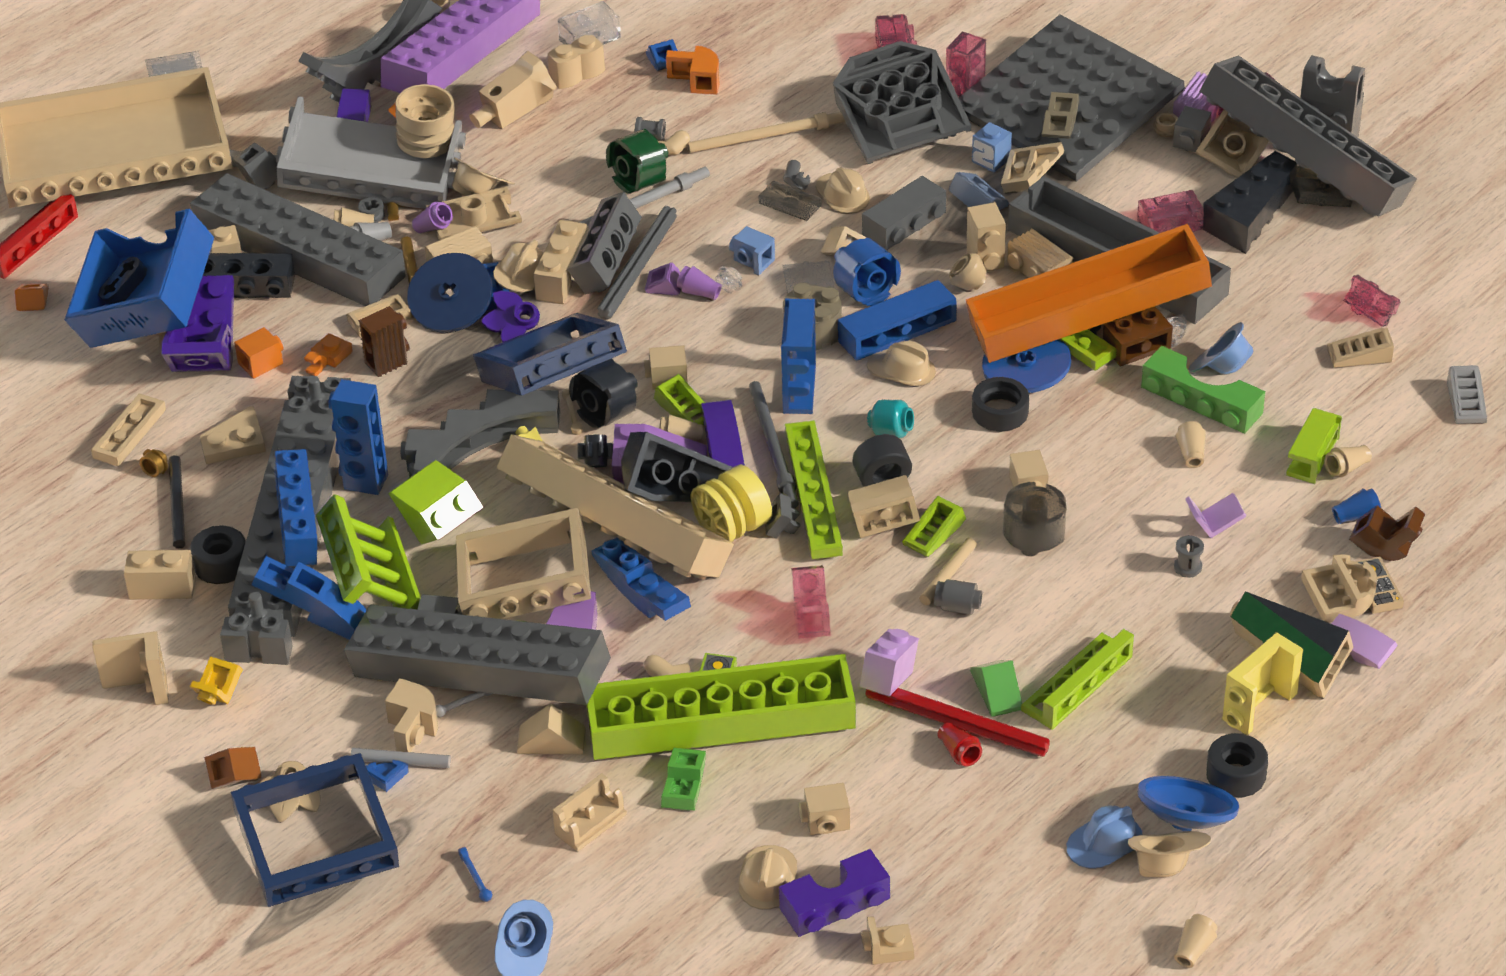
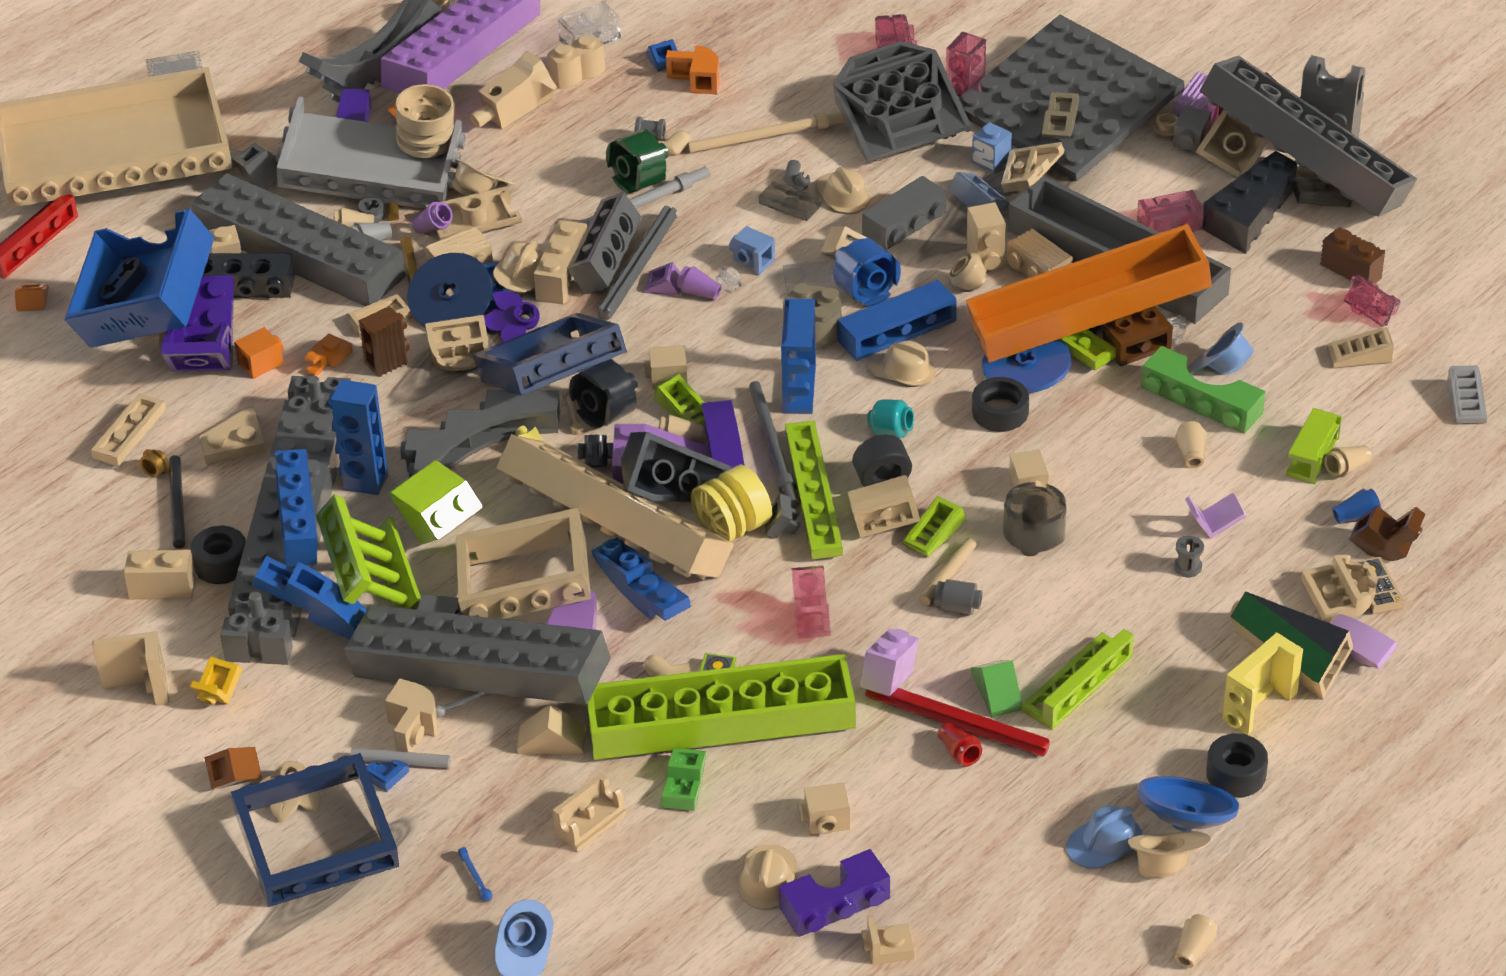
none -> tan slope [425,315,489,371]
none -> reddish brown brick [1320,227,1385,290]

